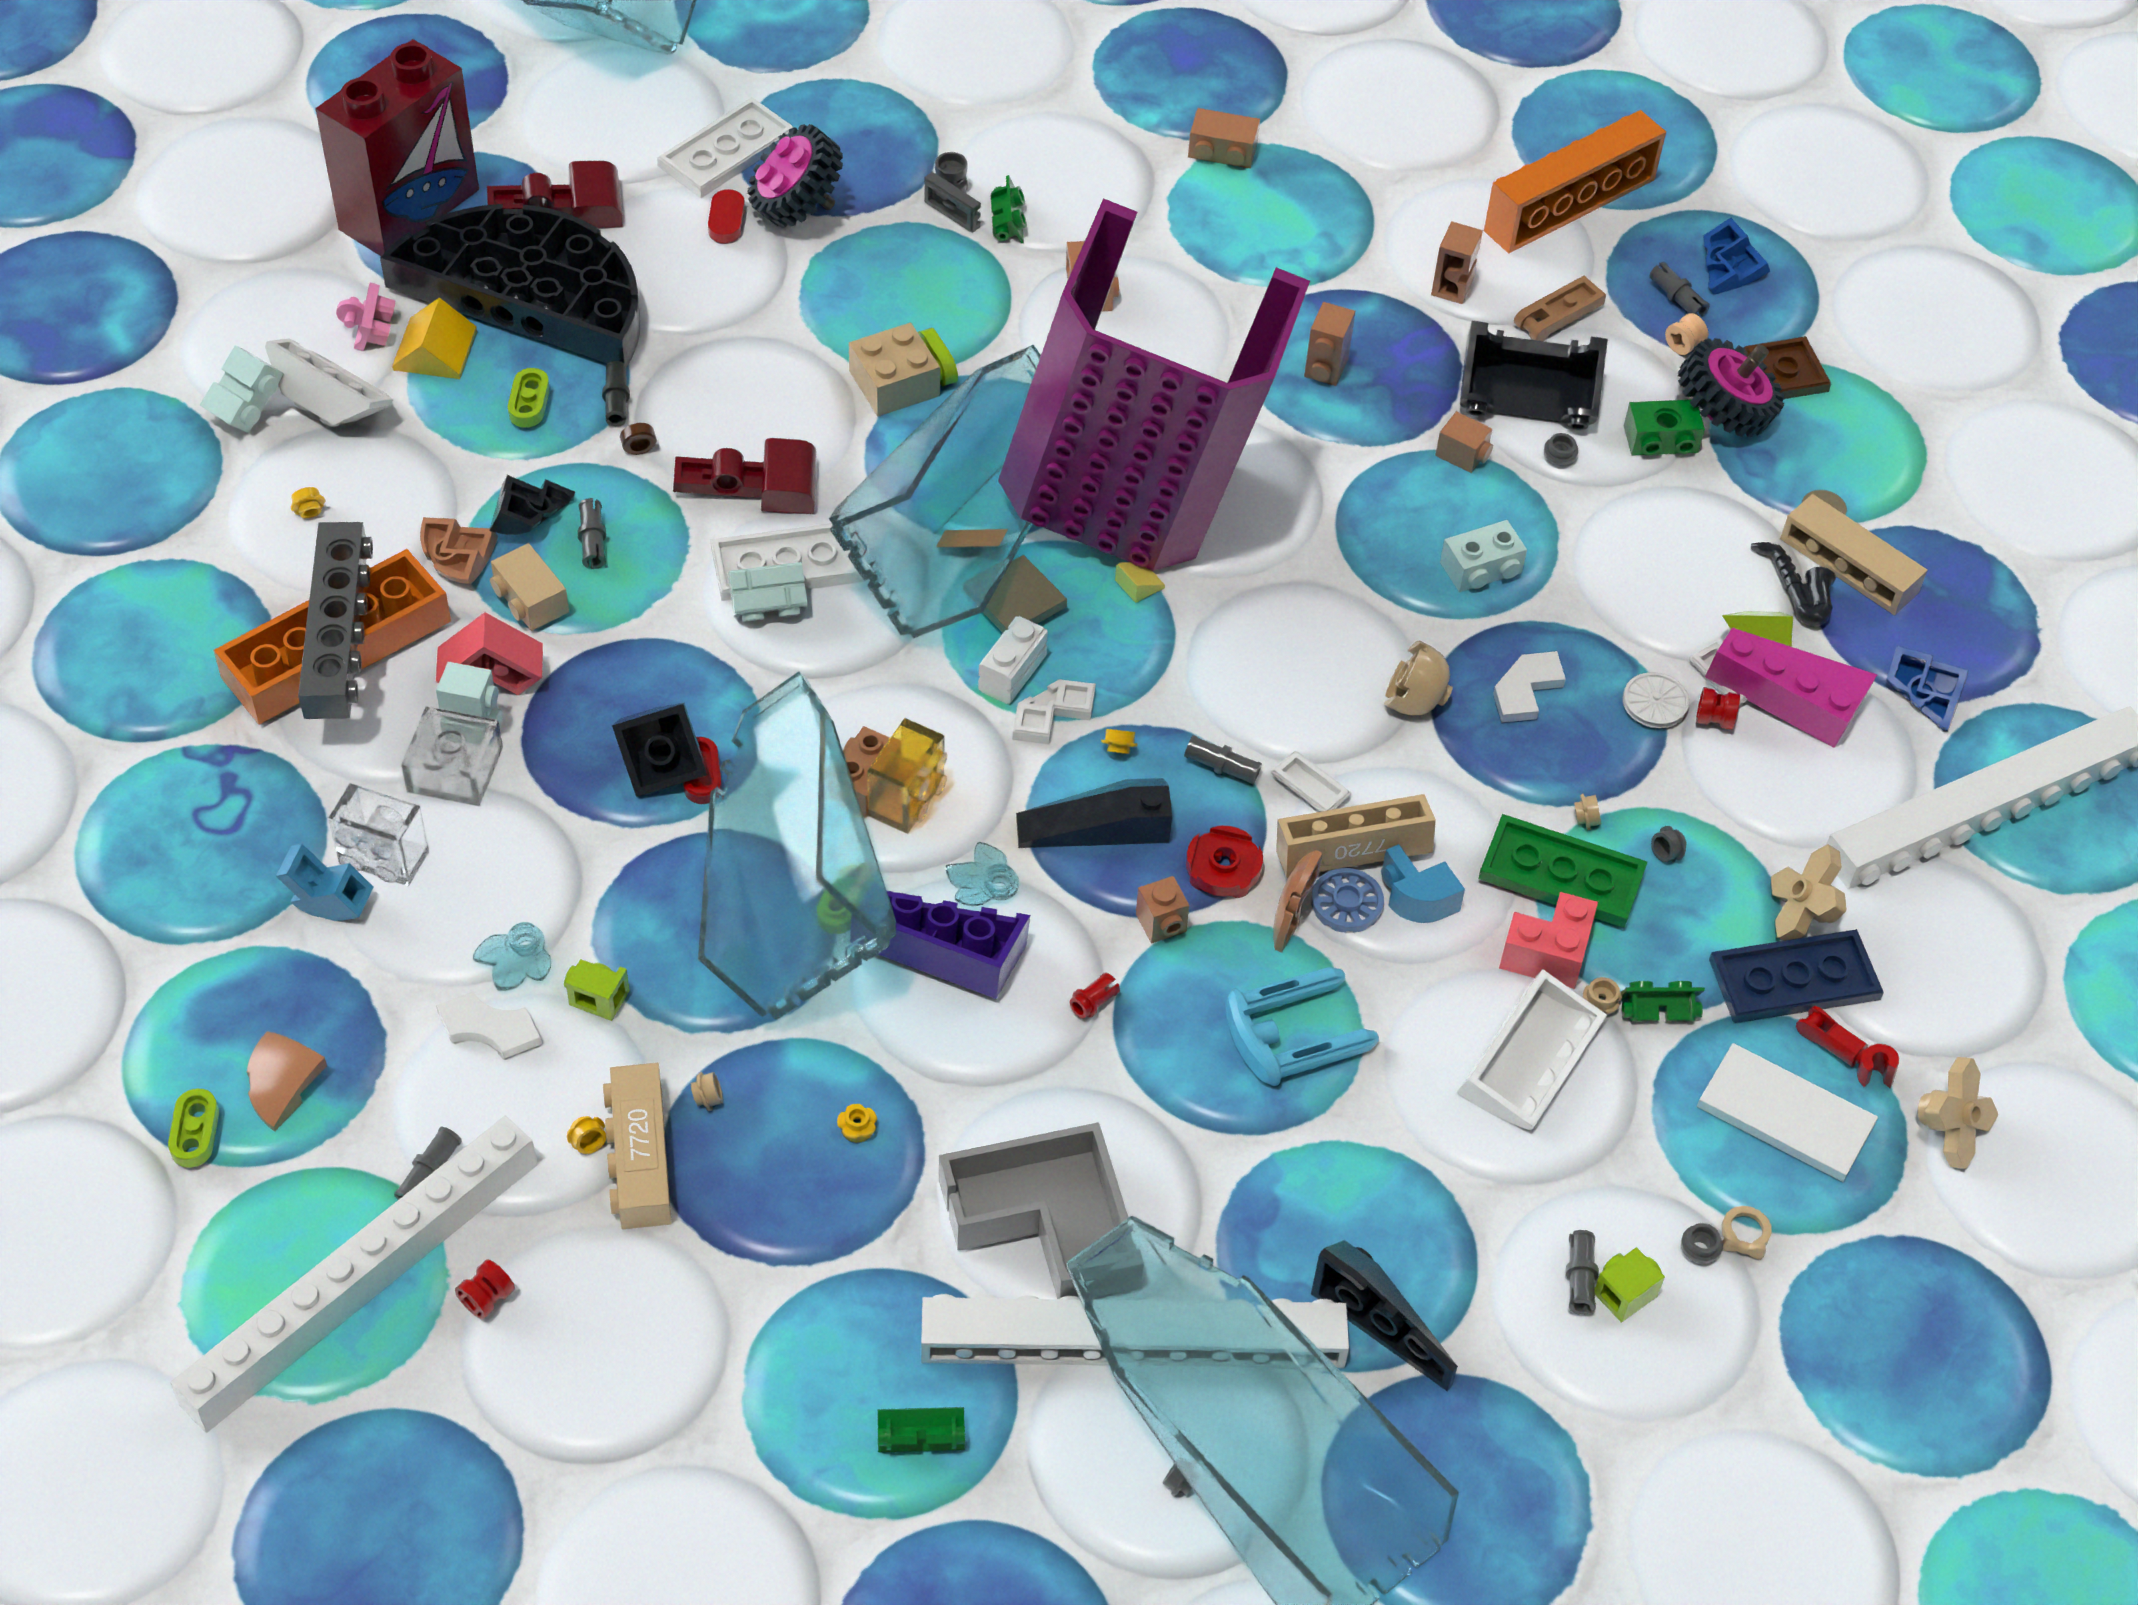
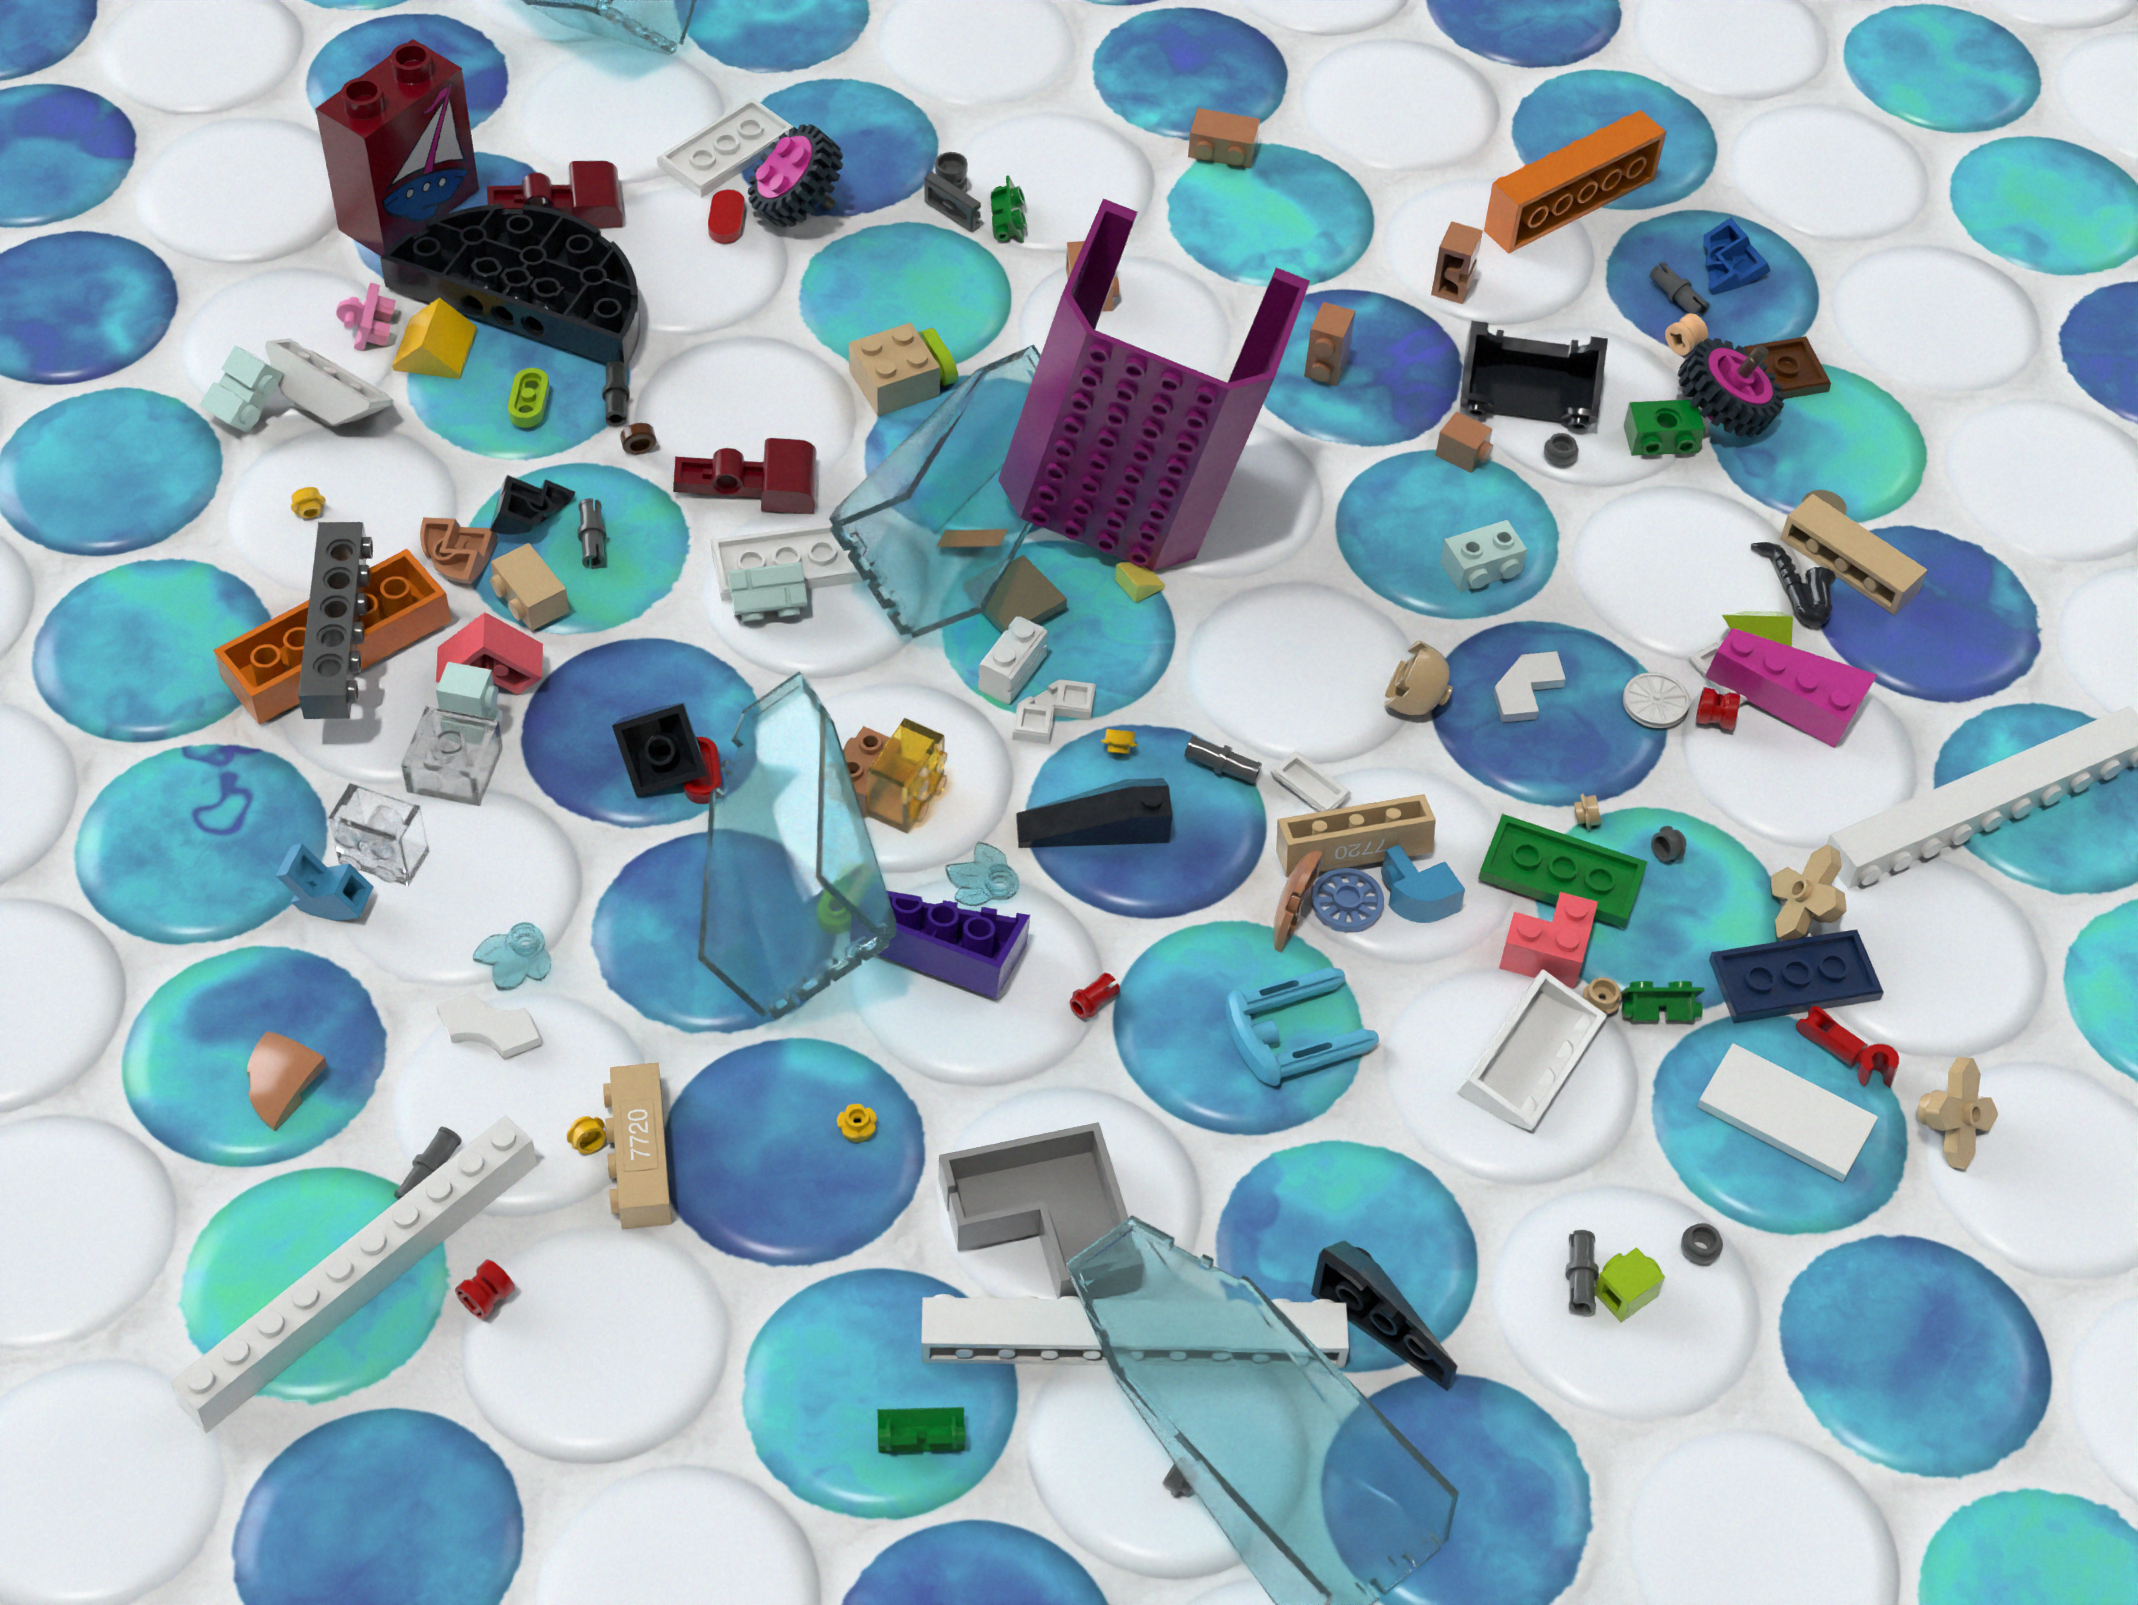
lime plate [168,1088,219,1168] -> none
lime brick [564,959,630,1021] -> none
tan plate [691,1072,723,1111] -> none
nougat brick [1136,876,1190,943] -> none
red plate [1186,825,1263,898] -> none
medium nougat plate [1514,276,1606,341] -> none
tan piece [1721,1206,1772,1260] -> none
blue slope [1886,646,1969,731] -> none

